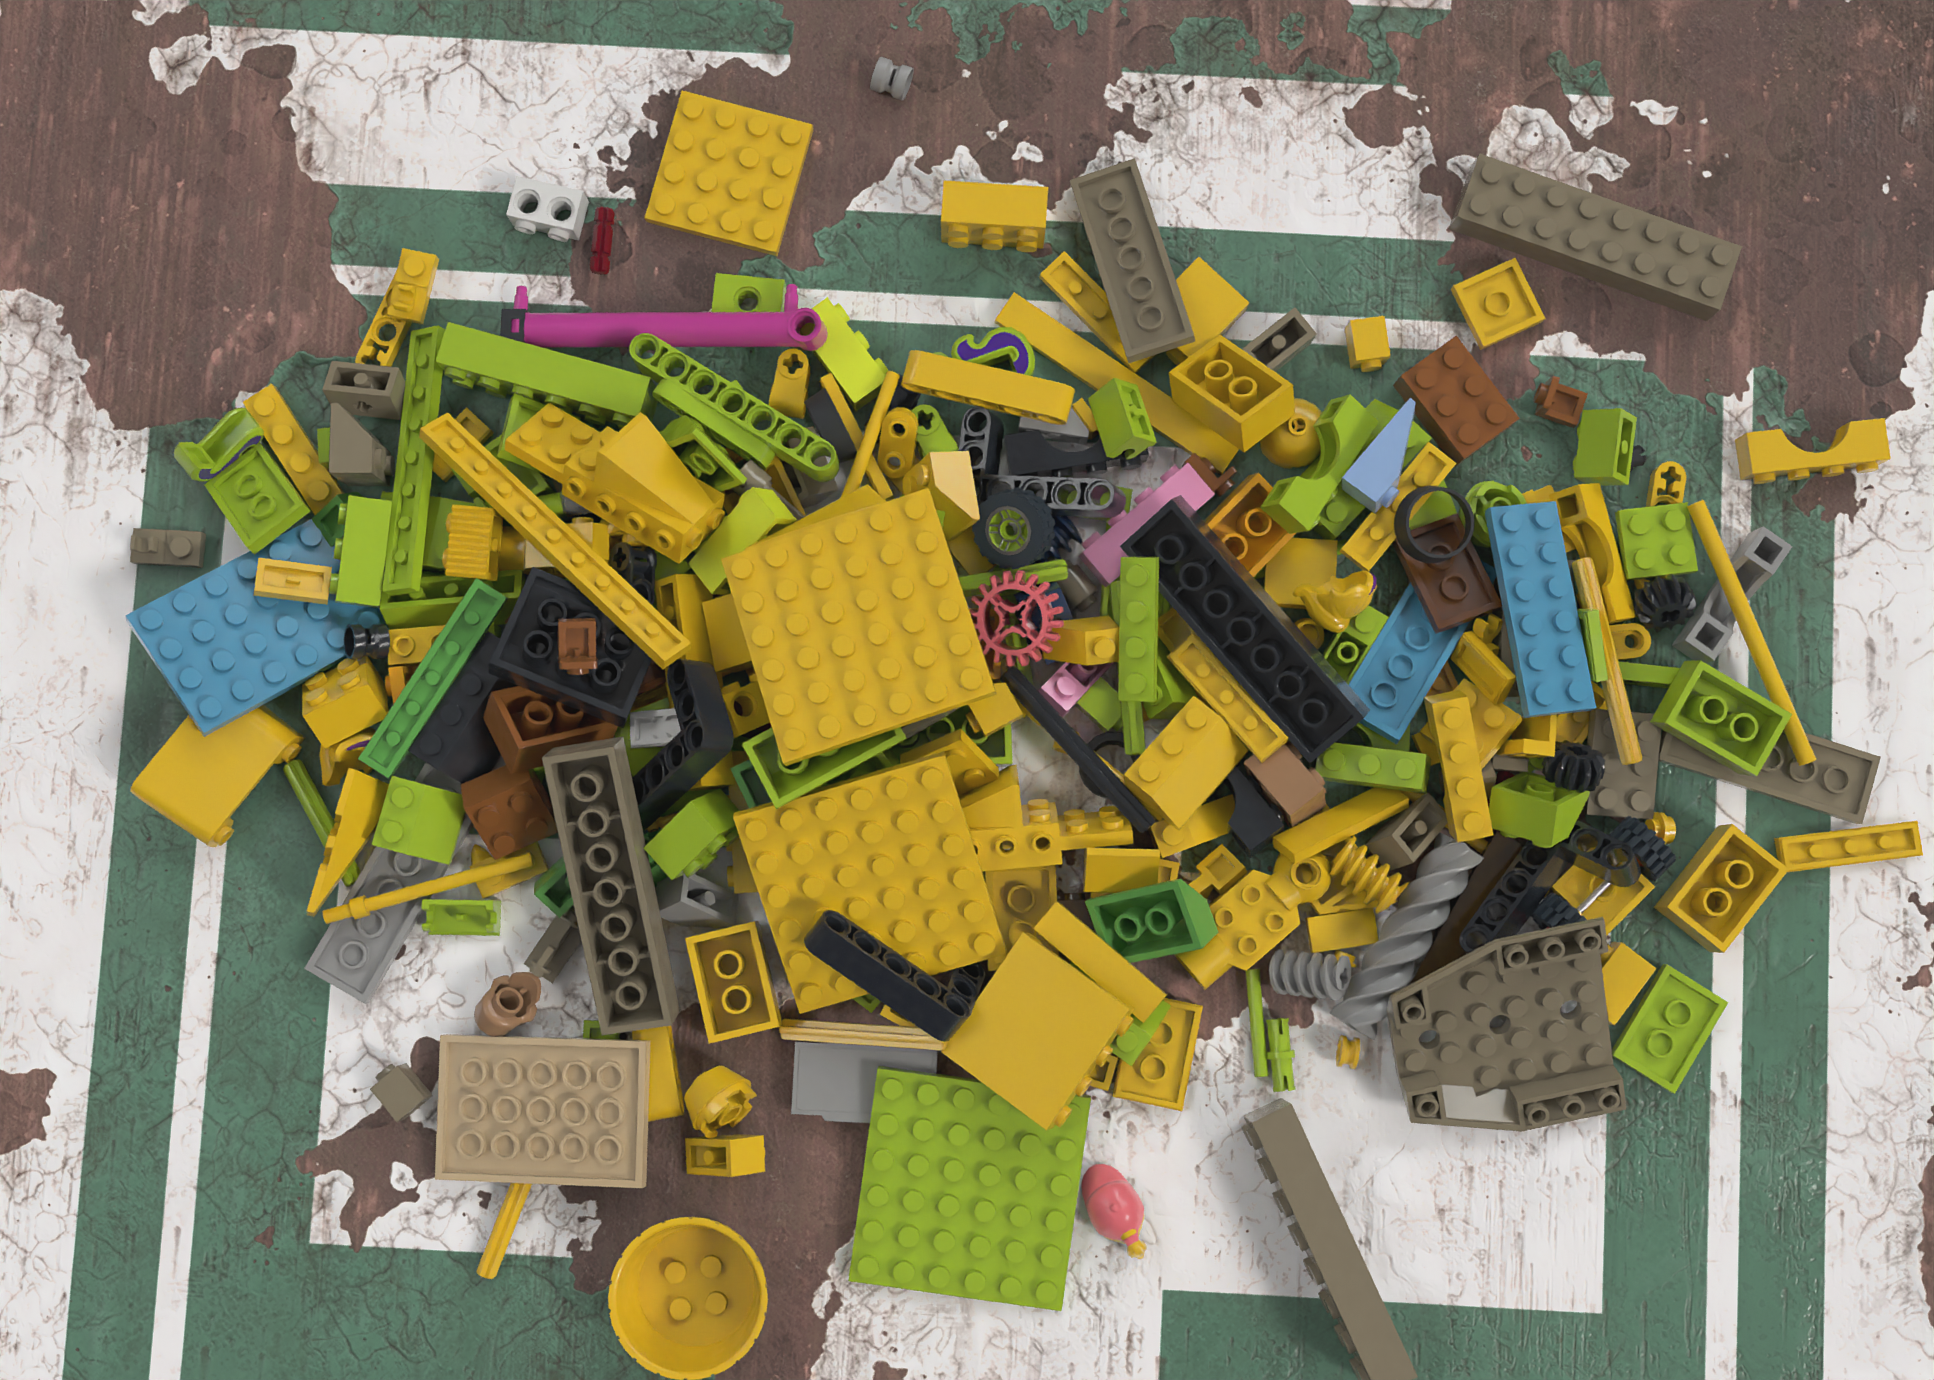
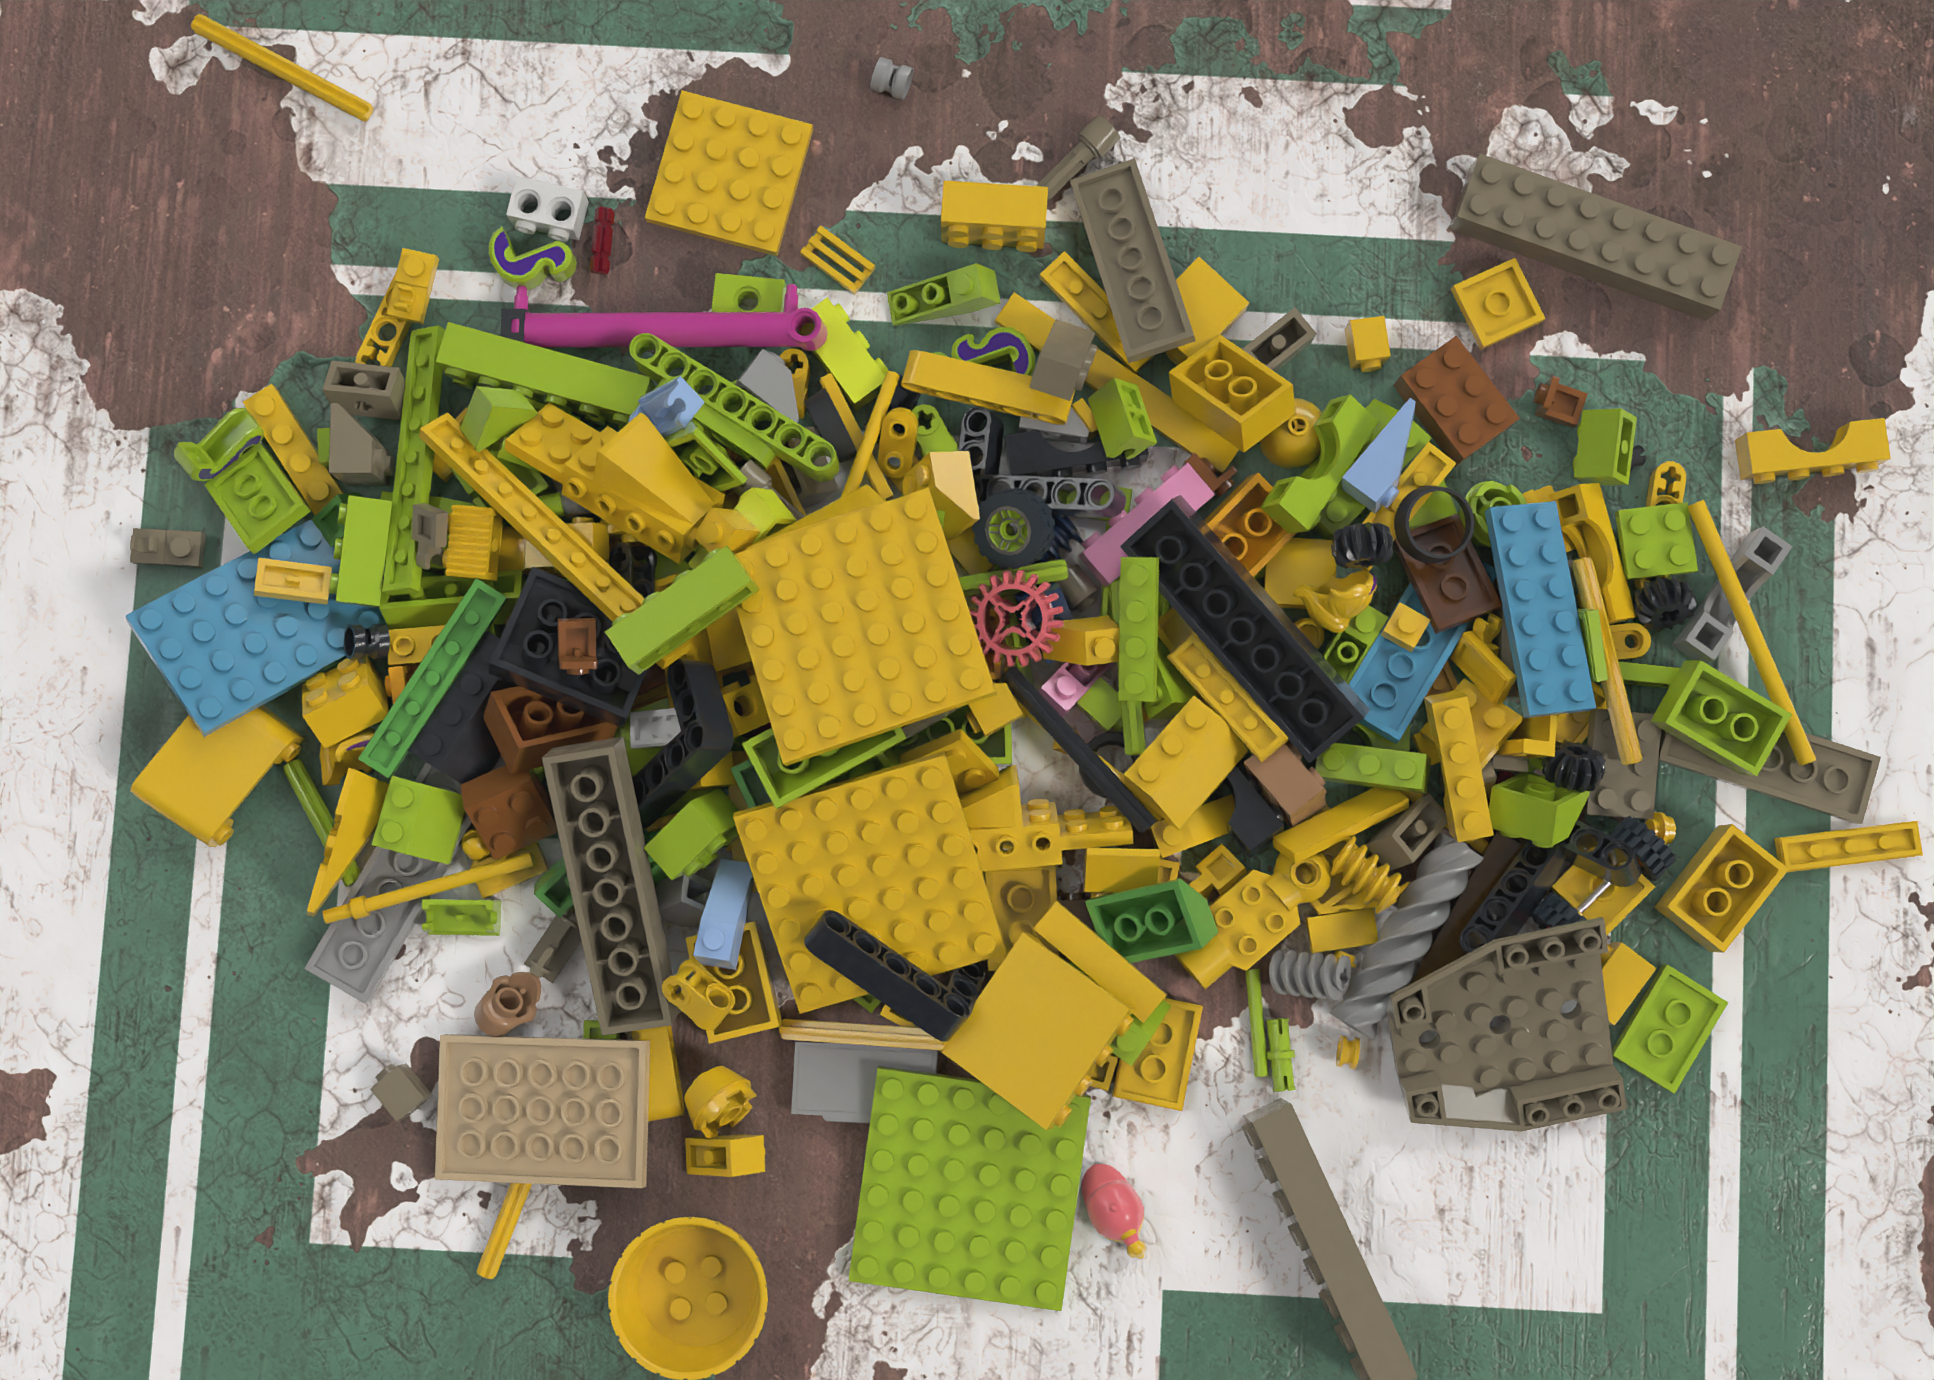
none -> yellow axle [191,14,374,122]
none -> dark tan plate [412,503,448,570]
none -> lime slope [460,386,538,453]
none -> yellow hinge [461,829,490,860]
none -> lime animal [488,226,577,290]
none -> lime brick [605,546,759,675]
none -> light blue hinge [629,376,704,438]
none -> yellow piece [662,959,735,1030]
none -> light blue slope [693,859,754,970]
none -> yellow brick [694,507,760,554]
none -> light grey slope [734,349,799,423]
none -> yellow tile [800,225,875,295]
none -> lime slope [887,263,1001,326]
none -> dark tan brick [1029,319,1098,401]
none -> dark tan piece [1037,115,1121,200]
none -> black gear [1331,522,1394,569]
none -> yellow plate [1381,602,1431,653]

